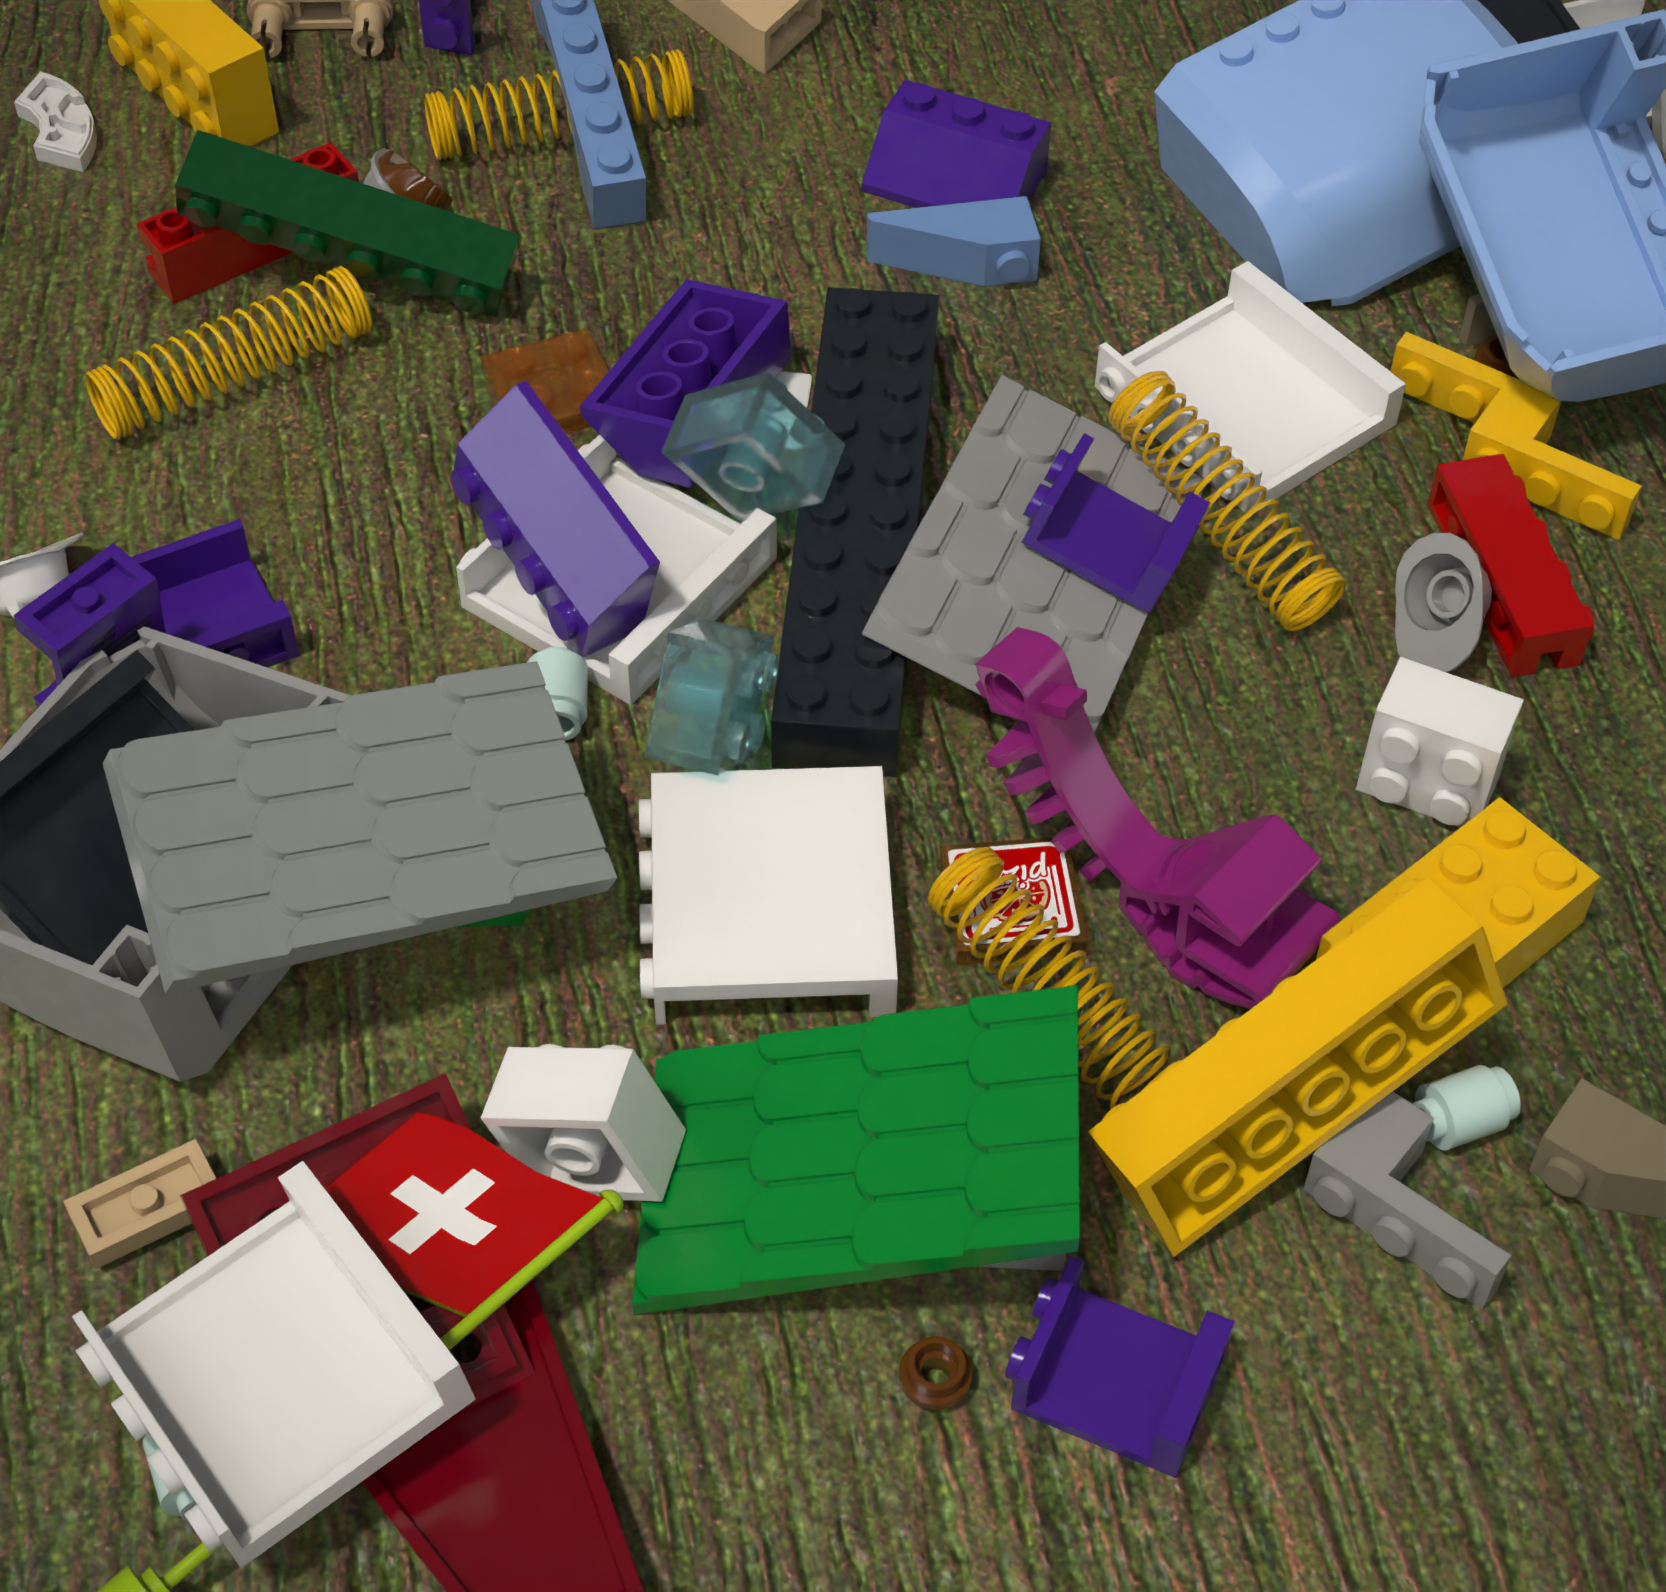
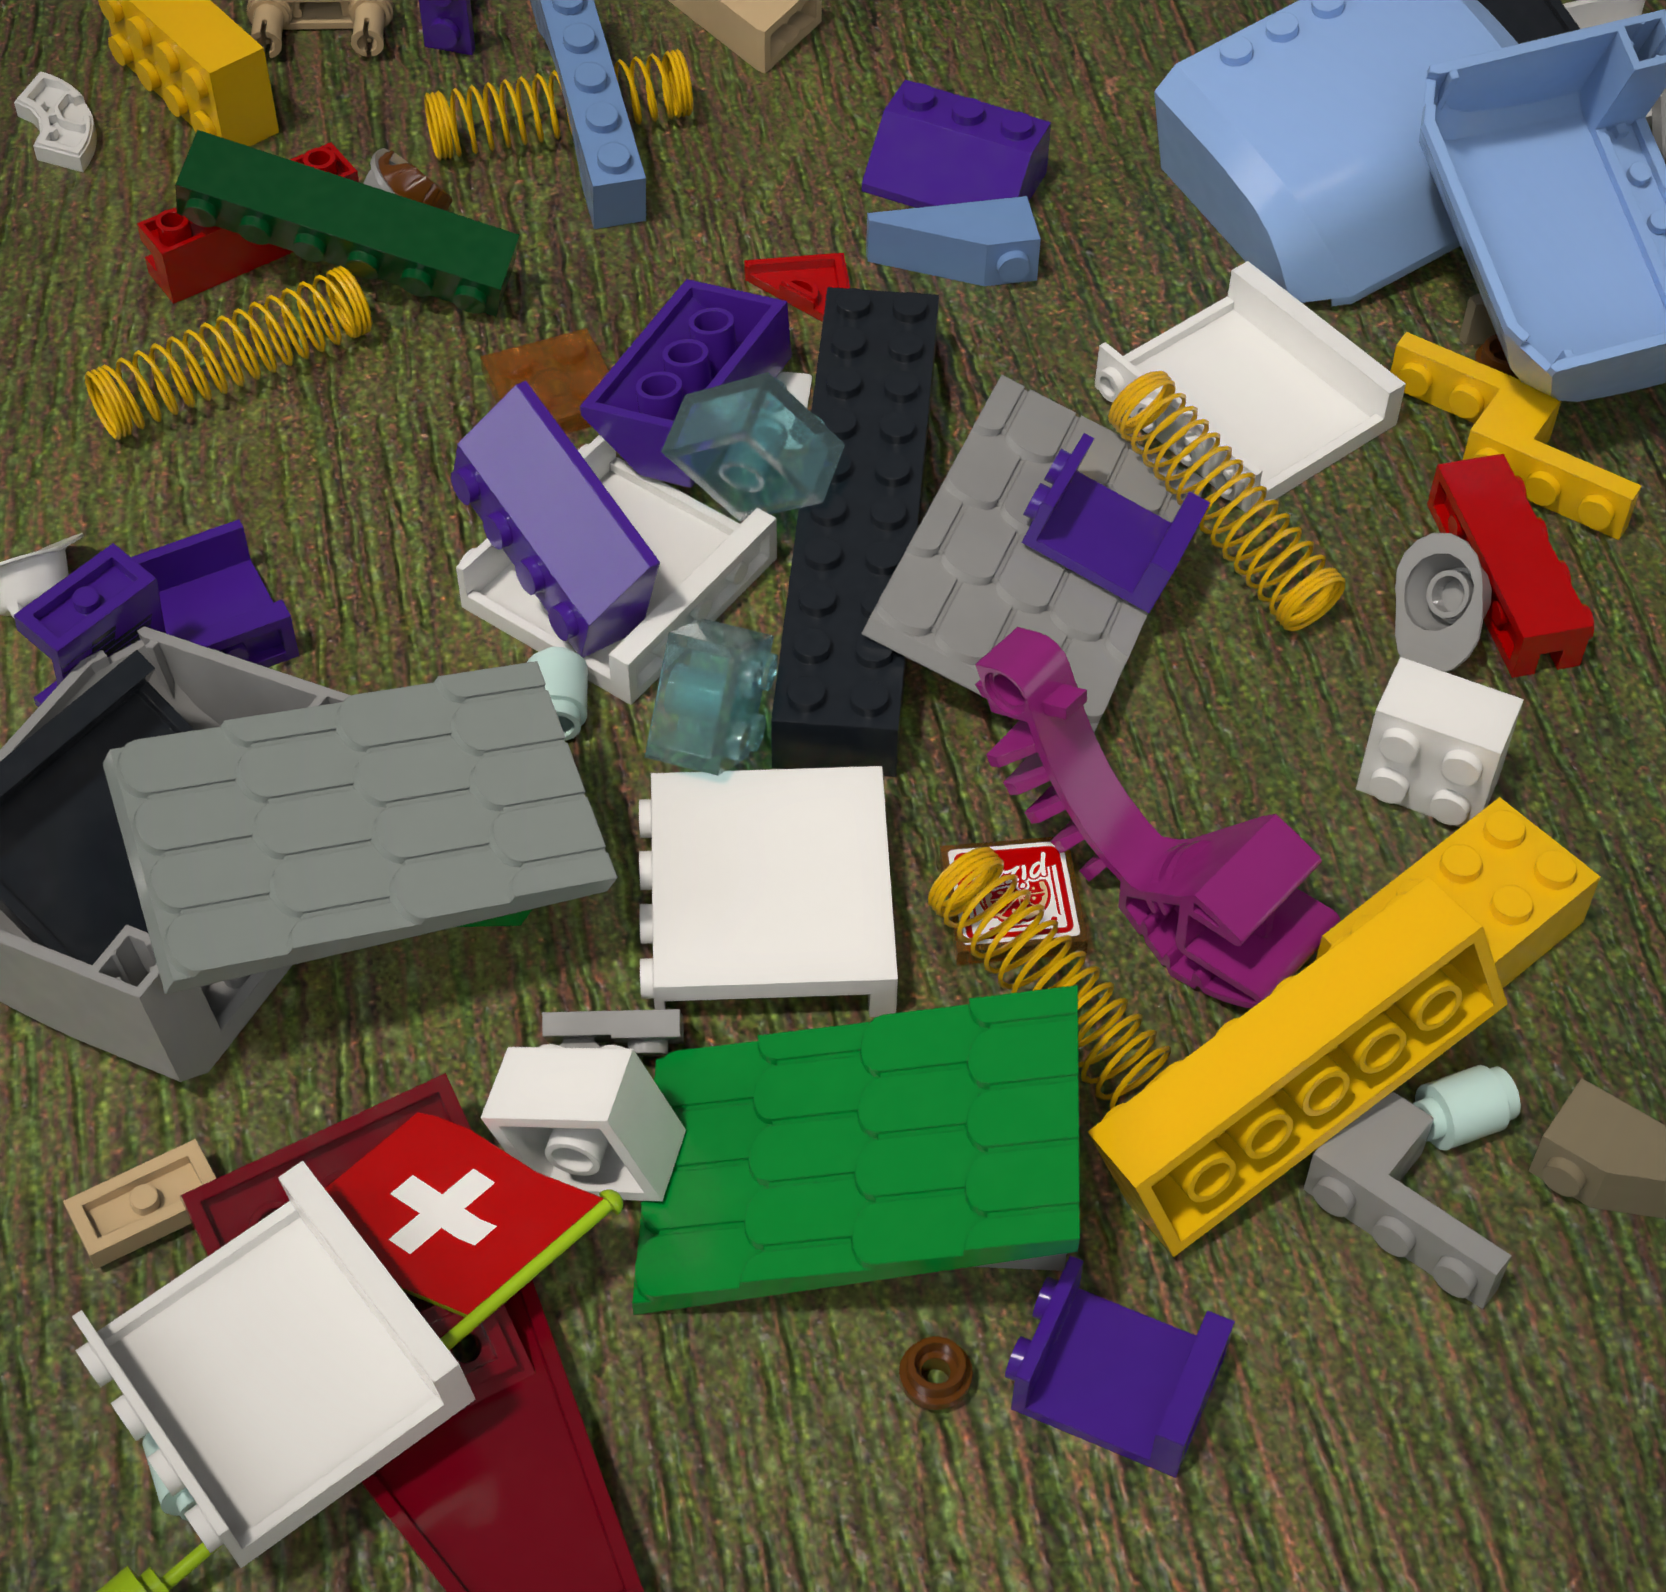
none -> light grey plate [542,1009,684,1057]
none -> red tile [744,253,850,322]

